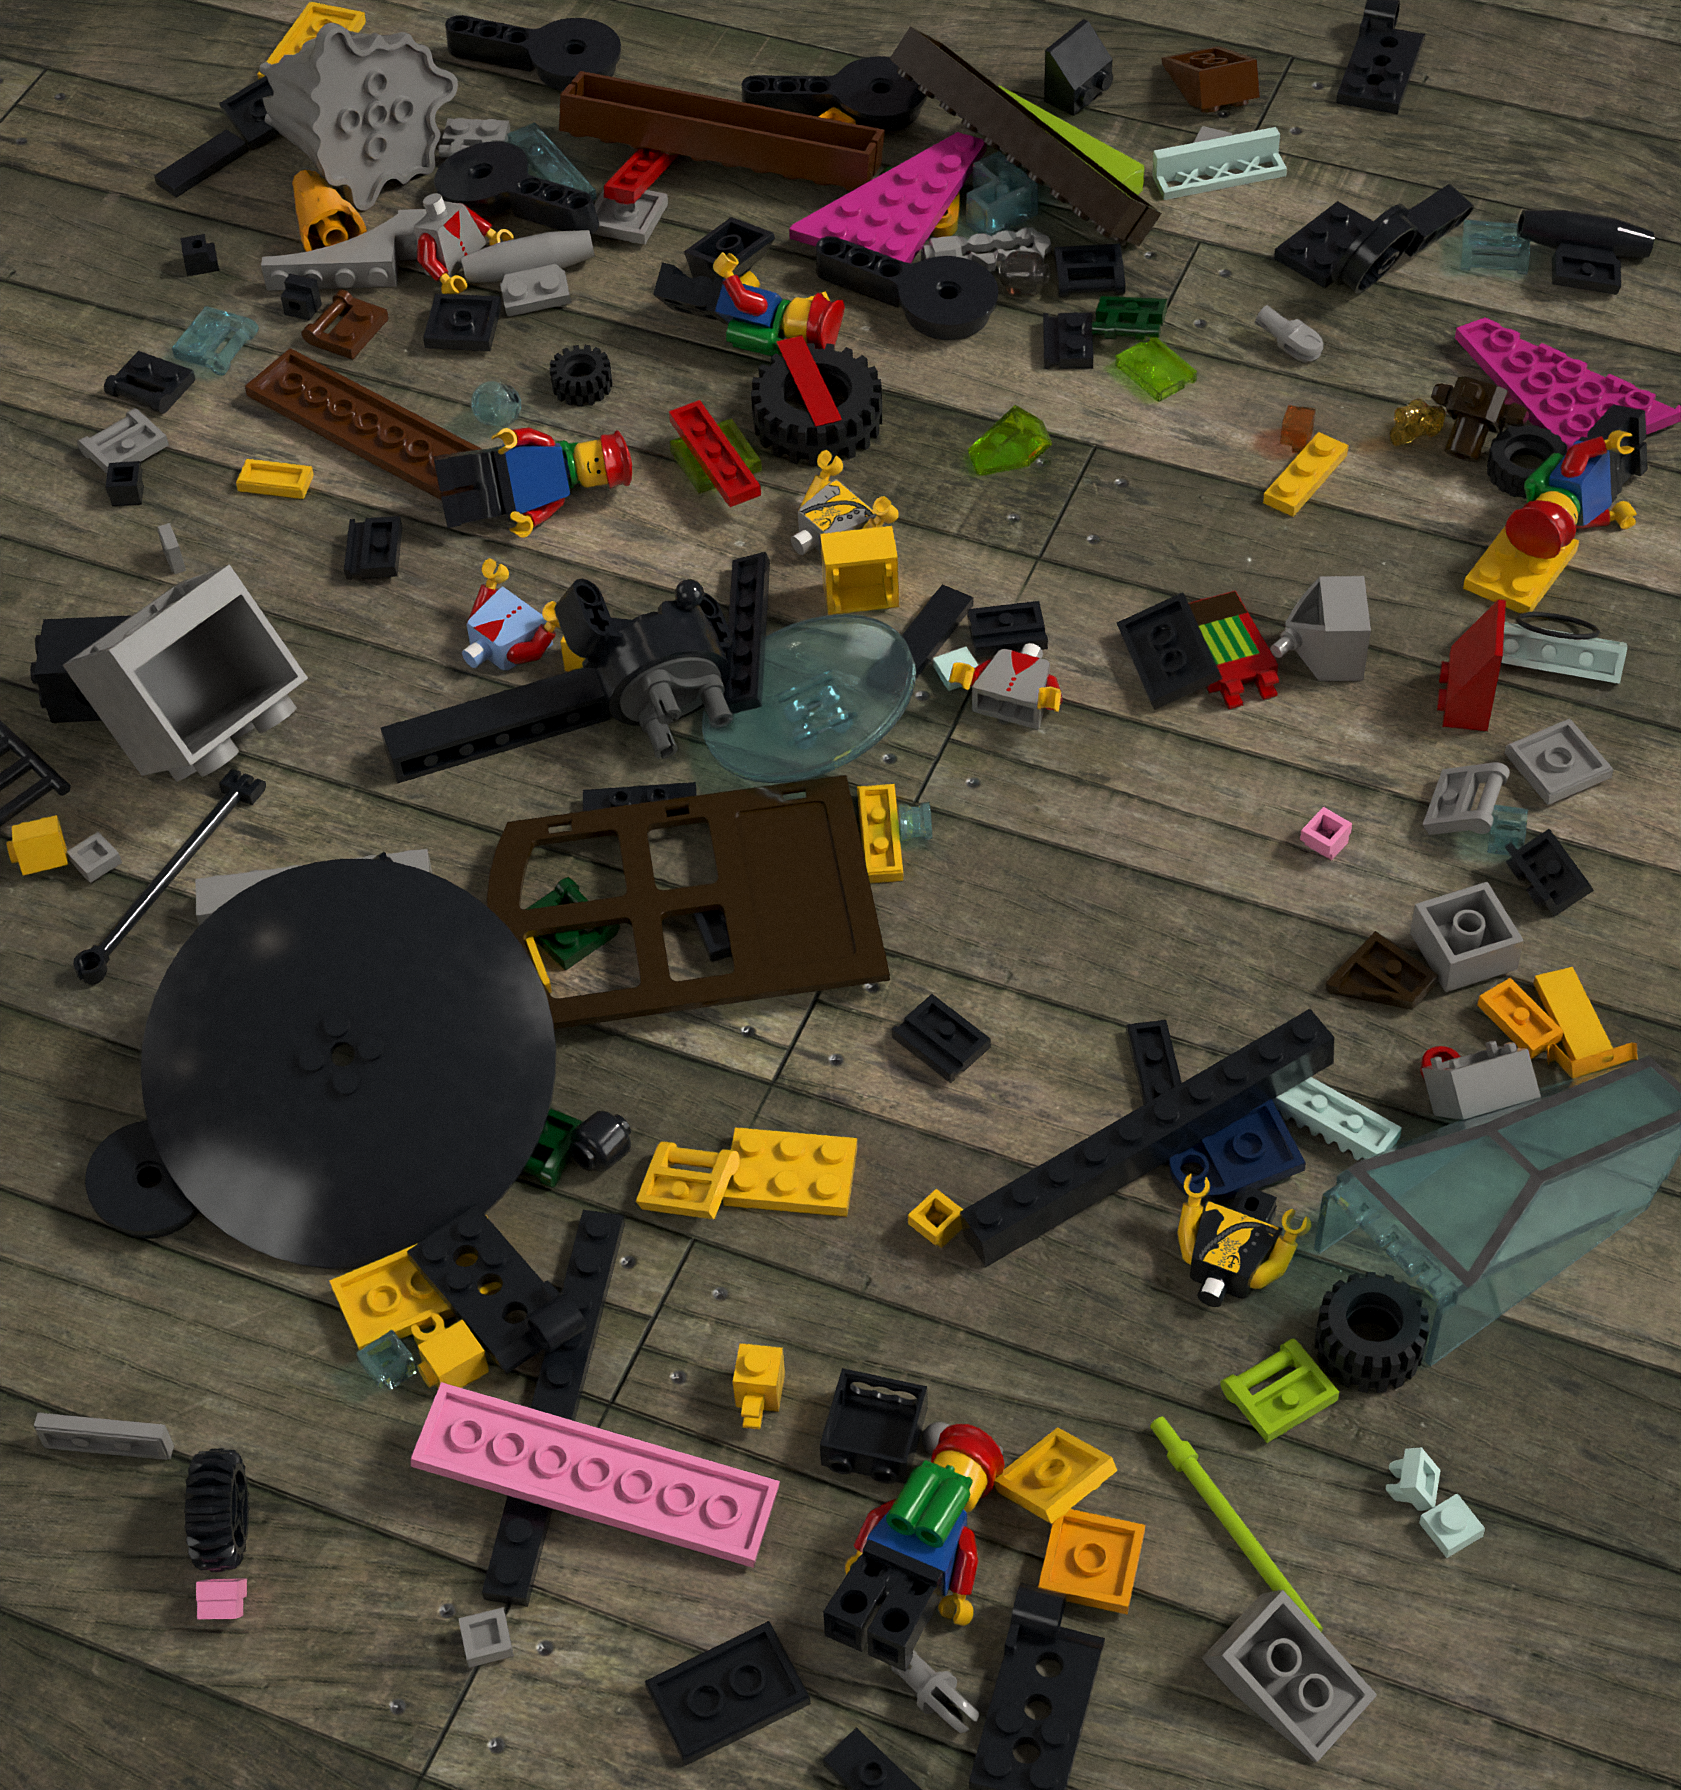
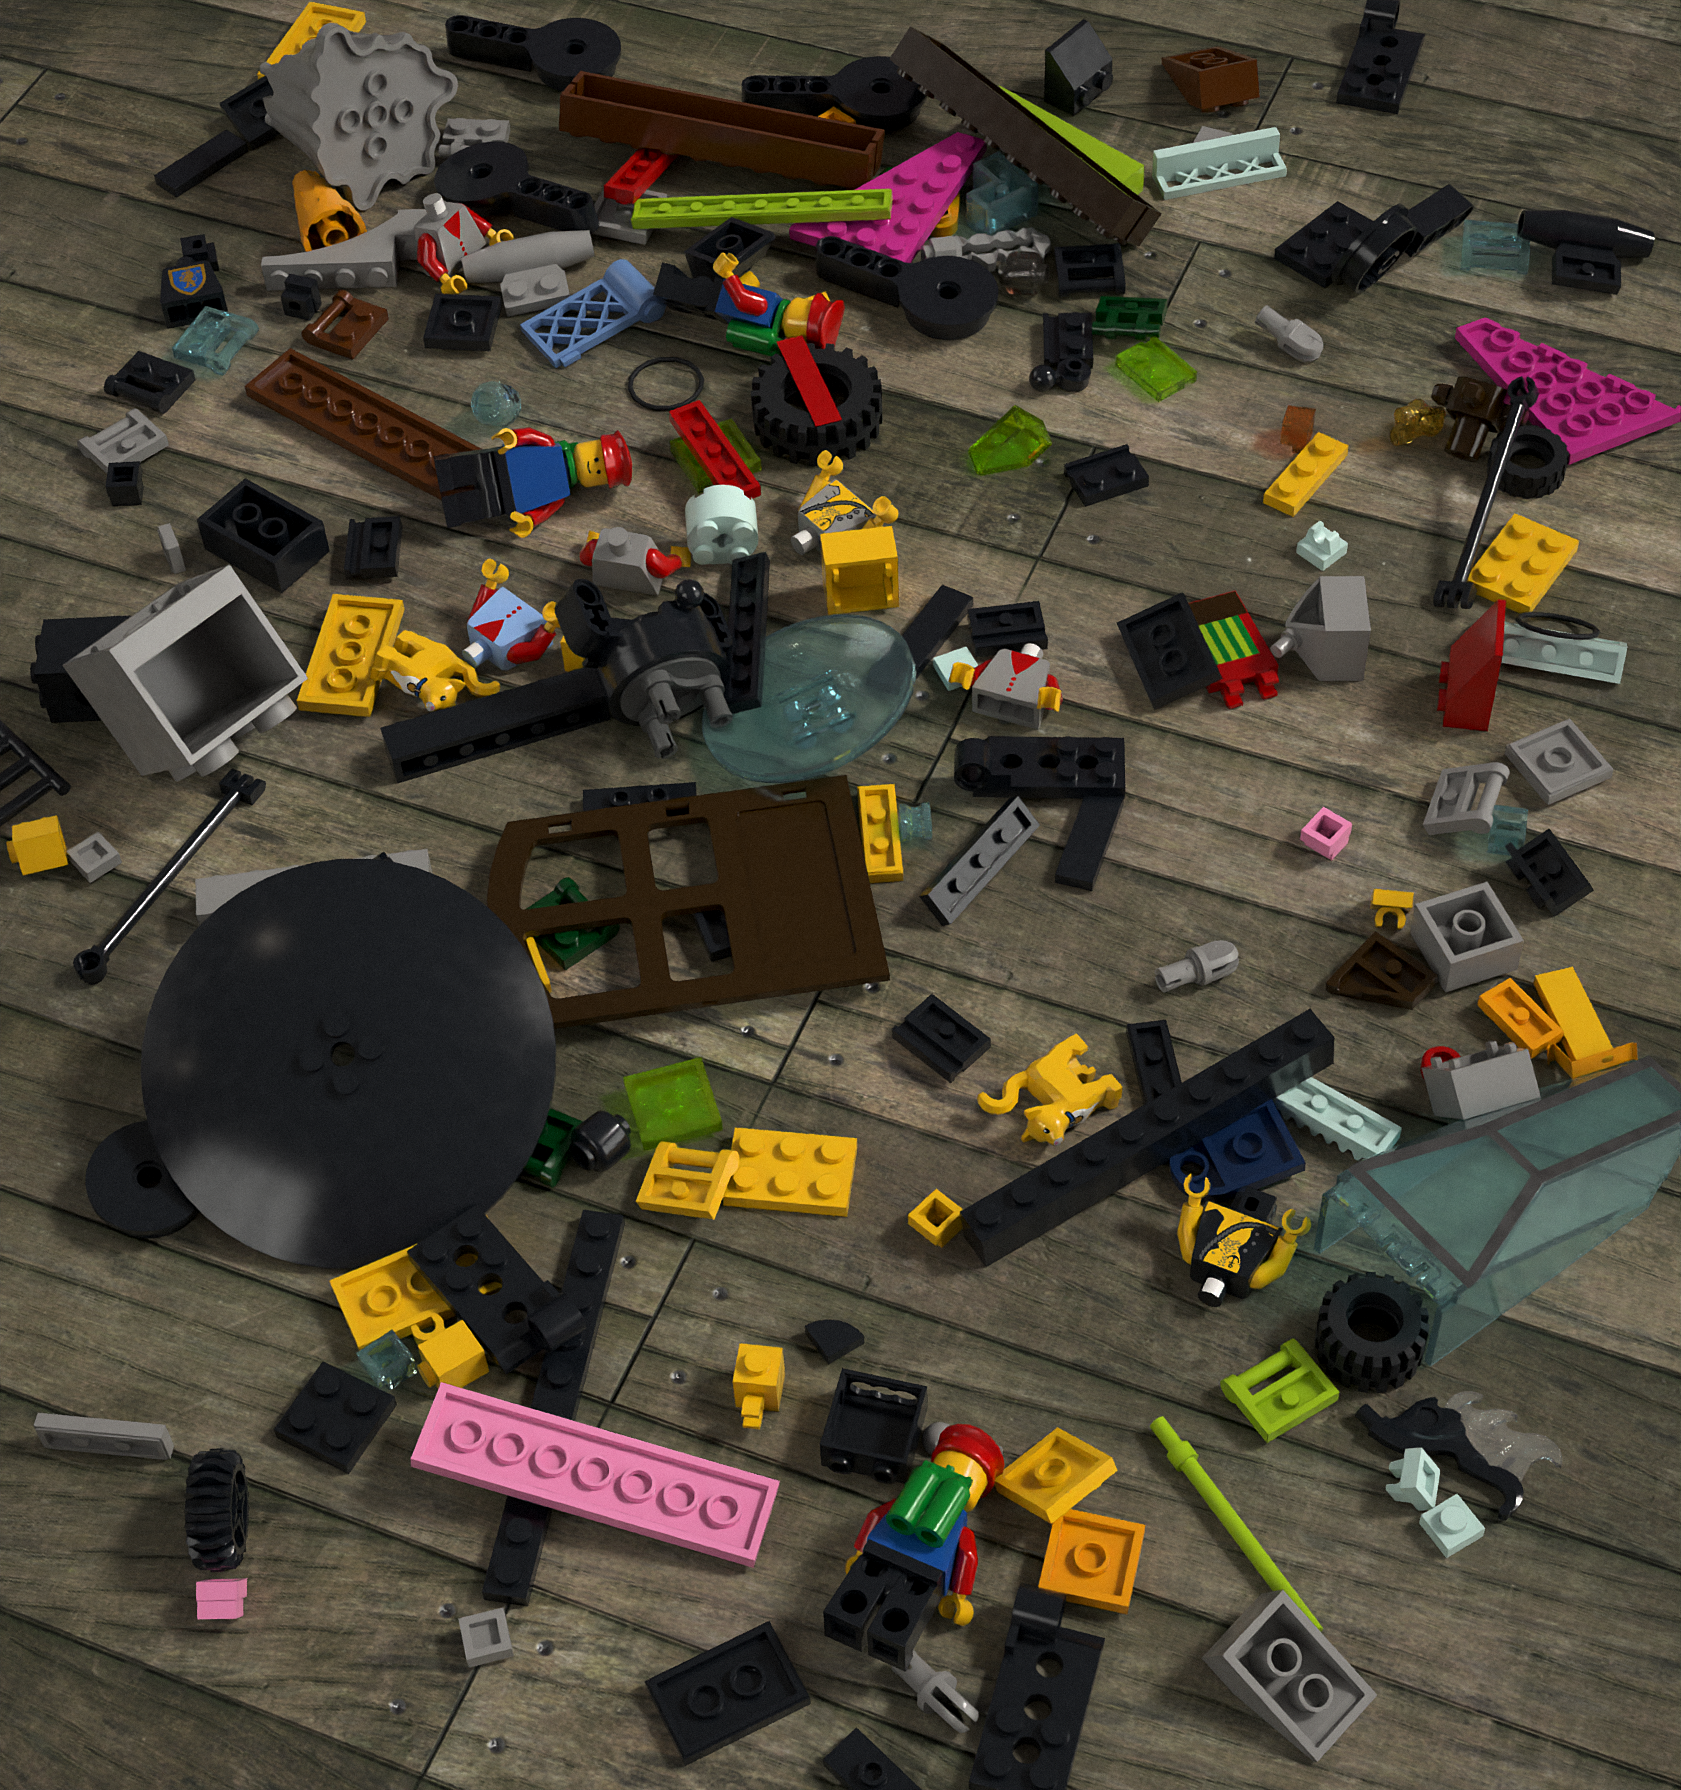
yellow tile [236,459,314,499] -> none
clear light blue tile [507,122,597,200] -> none
black tyre [549,345,613,406] -> none
piece [1505,404,1648,559] -> none
none -> black torso [160,256,229,329]
none -> black brick [197,478,330,593]
none -> black plate [274,1361,397,1474]
none -> yellow plate [296,594,405,717]
none -> yellow animal [370,630,500,712]
none -> medium blue piece [520,259,666,368]
none -> light grey torso [579,527,692,596]
none -> clear neon green plate [623,1057,723,1151]
none -> black piece [628,357,704,411]
none -> lime tile [631,189,893,229]
none -> light aqua brick [685,485,758,565]
none -> black tile [805,1319,865,1365]
none -> plate [919,796,1040,926]
none -> black hinge [954,736,1126,799]
none -> yellow animal [977,1033,1123,1146]
none -> black plate [1029,358,1091,392]
none -> black tile [1055,796,1124,891]
none -> black plate [1064,444,1149,507]
none -> light grey arm [1154,940,1239,993]
none -> light aqua tile [1296,521,1348,571]
none -> piece [1355,1391,1562,1521]
none -> yellow tile [1370,889,1414,930]
none -> black hinge [1433,376,1539,609]

